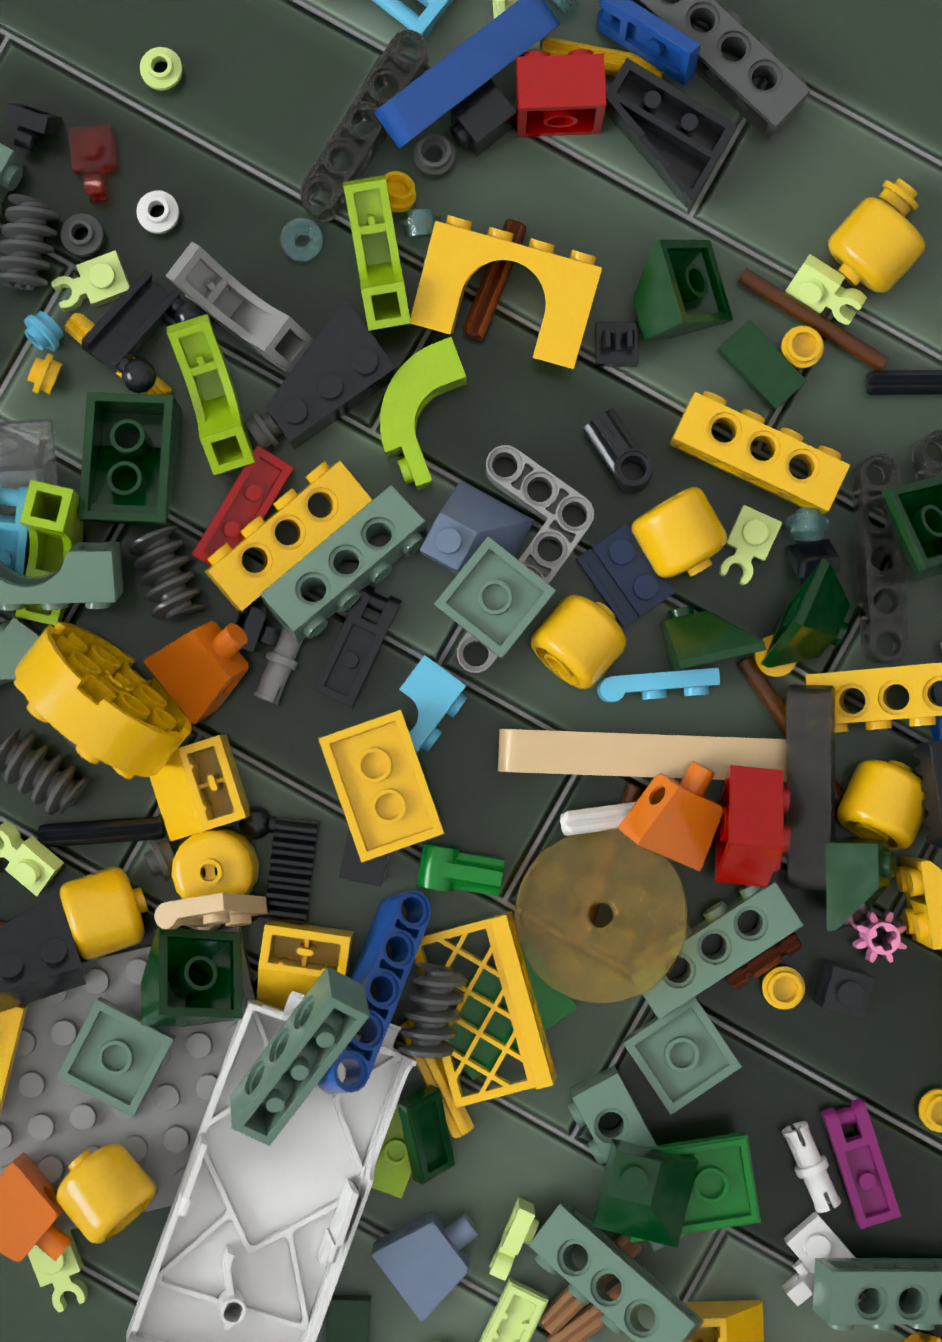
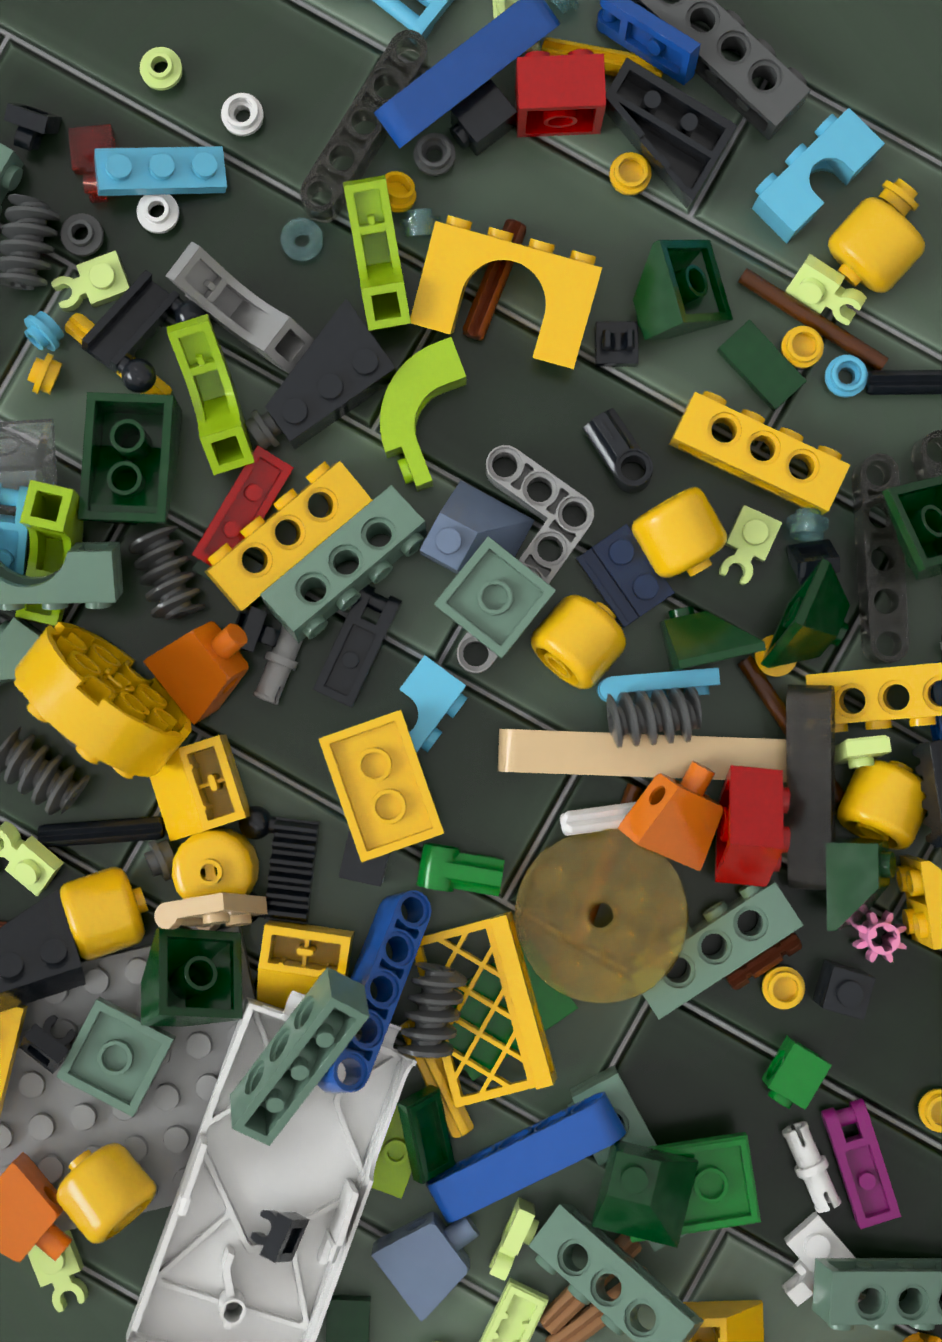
sand green plate [621,997,742,1115] -> none
none -> black tile [19,1015,76,1074]
none -> medium azure plate [94,146,227,196]
none -> white plate [221,93,264,136]
none -> black tile [250,1210,309,1263]
none -> blue beam [425,1092,627,1223]
none -> dark grey piece [606,686,702,748]
none -> yellow plate [609,152,652,196]
none -> medium azure arch [752,108,885,244]
none -> green brick [761,1035,832,1110]
none -> medium azure plate [825,355,868,398]
none -> yellowish green plate [829,735,892,769]

